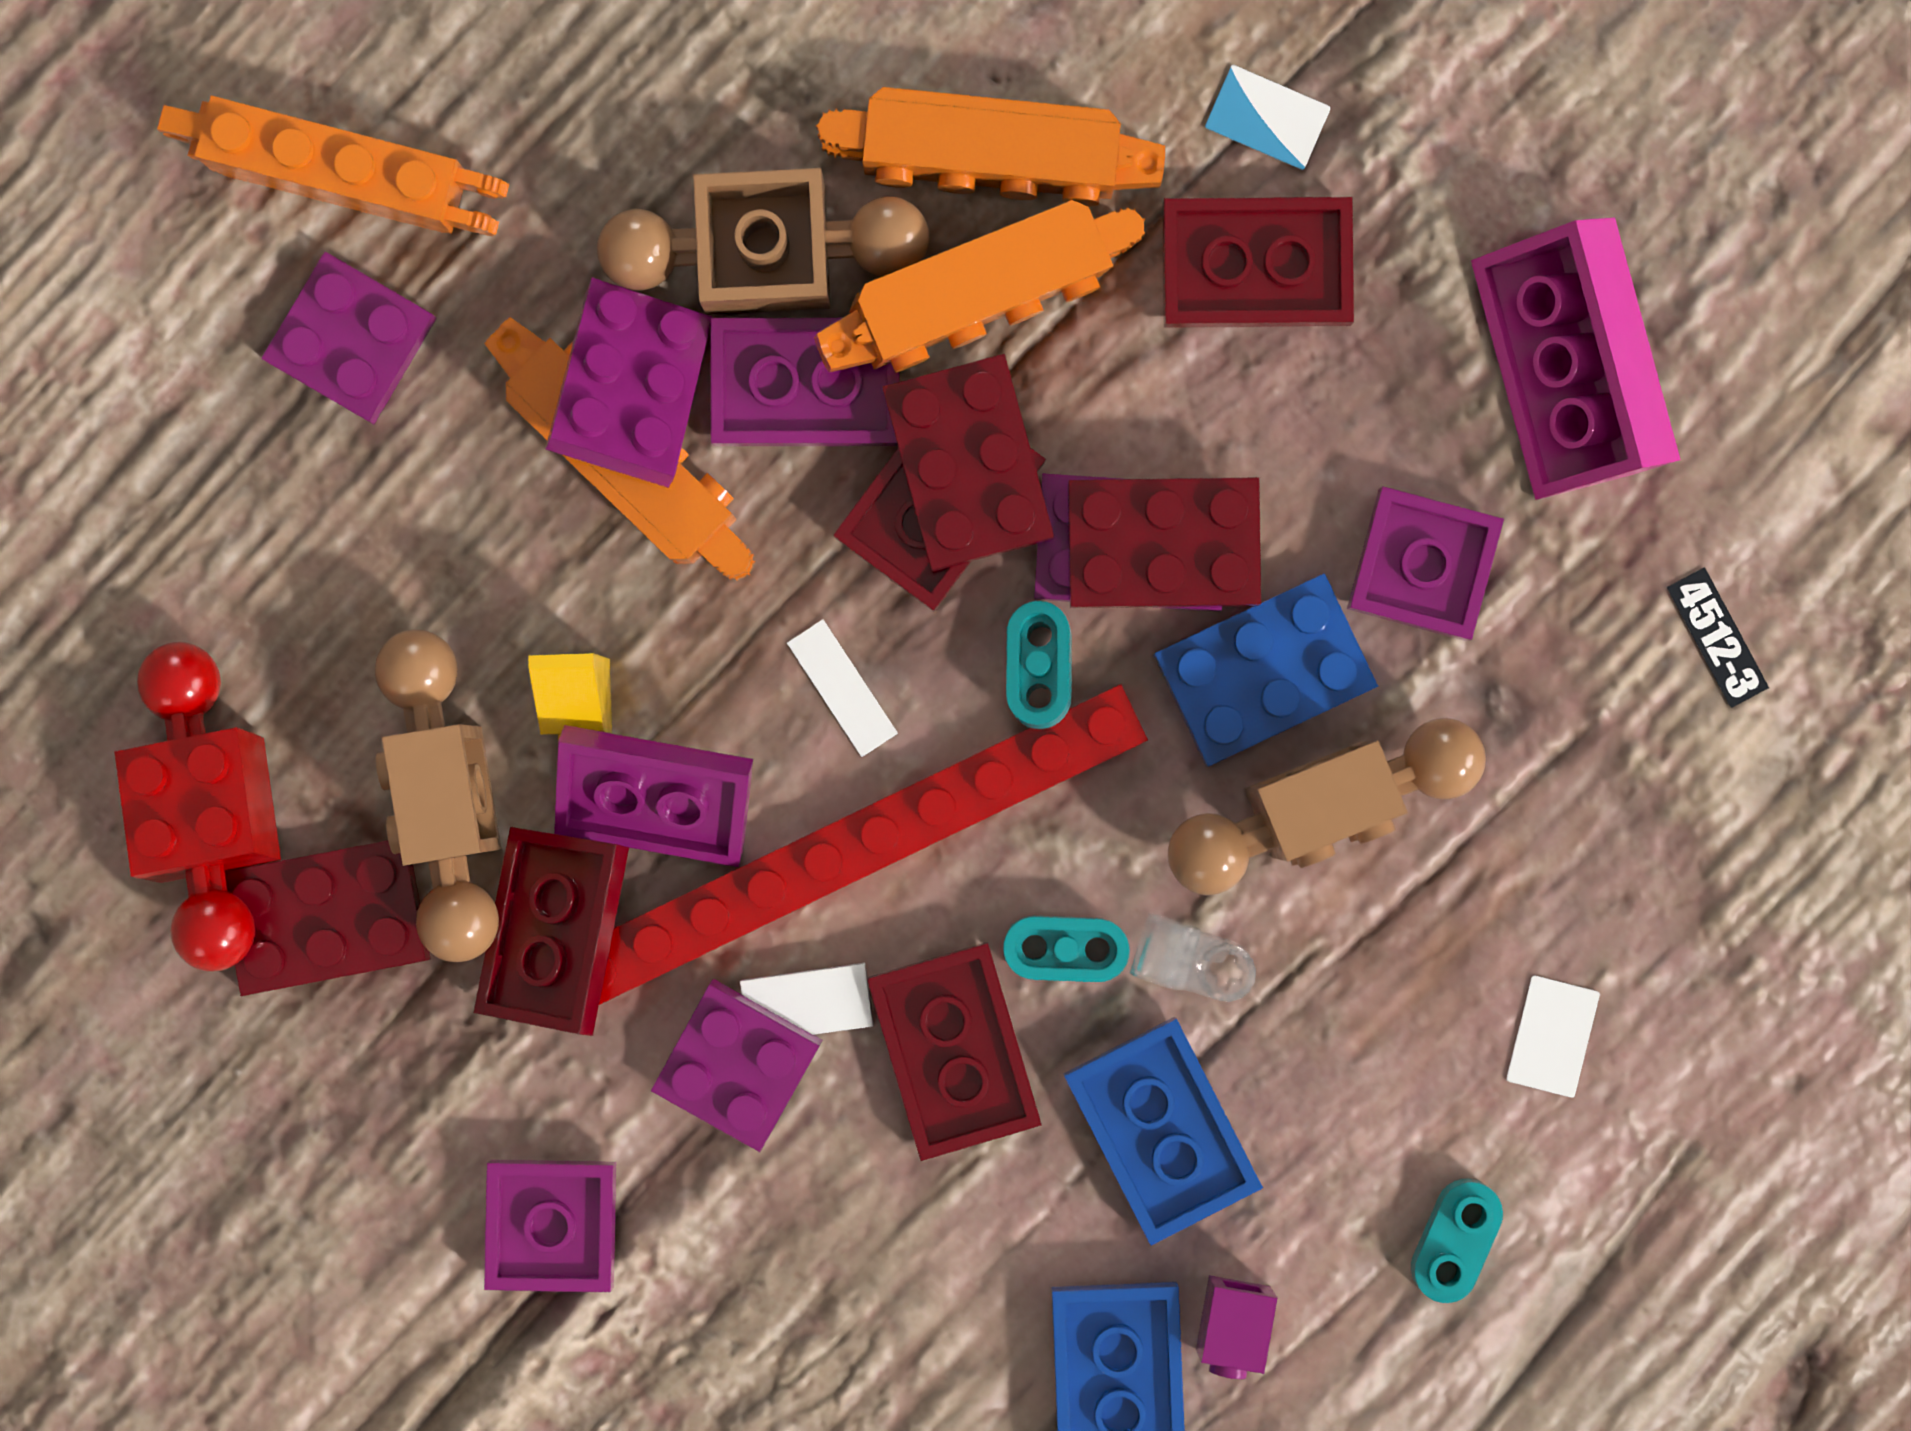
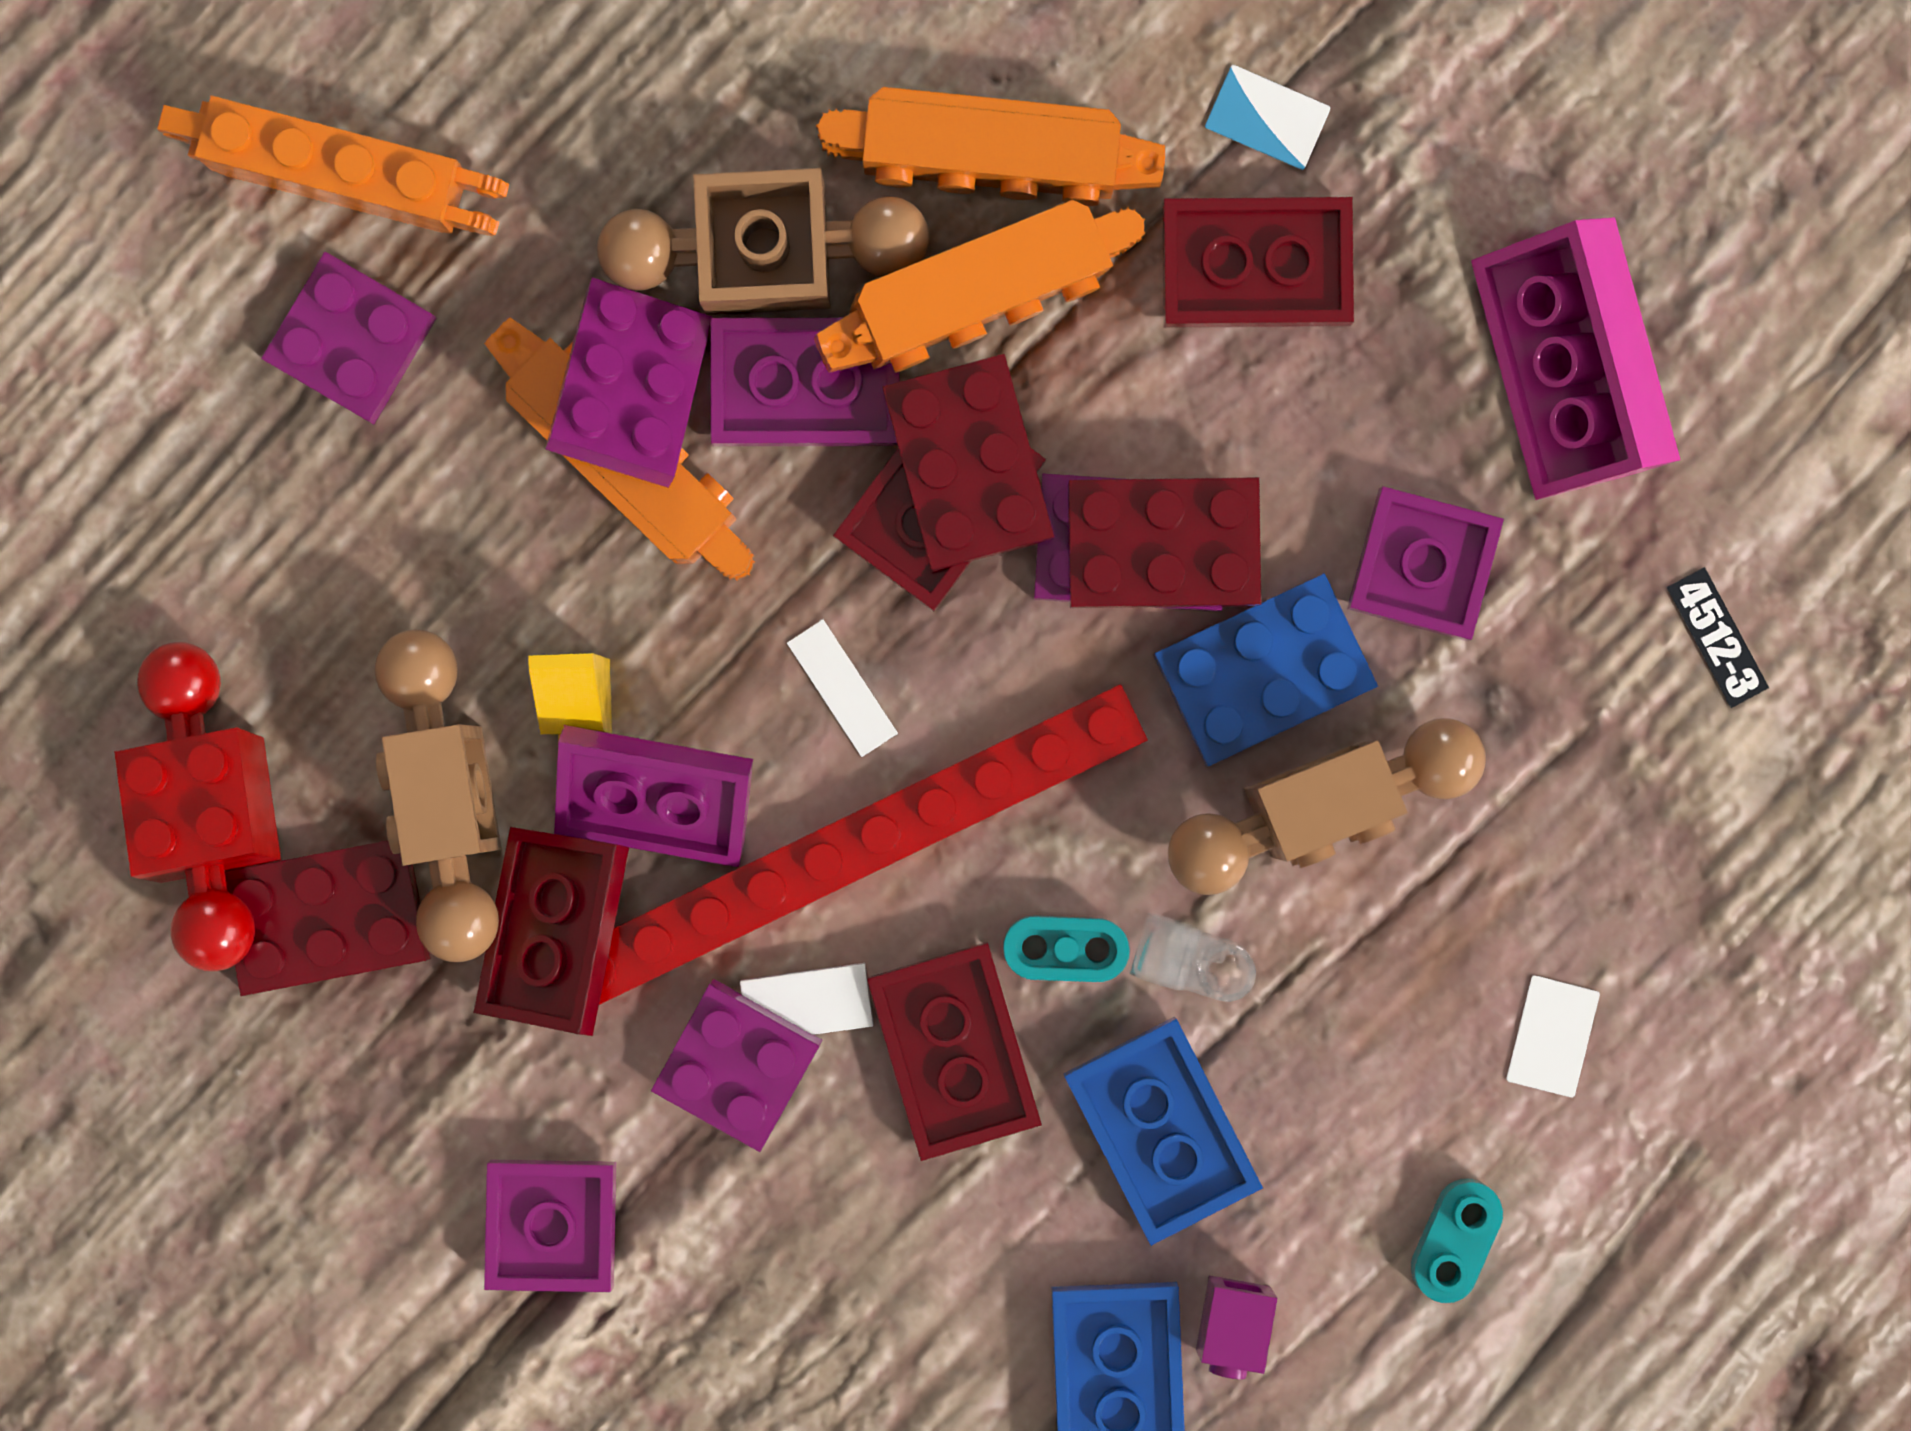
teal plate [1006,601,1072,729] -> none

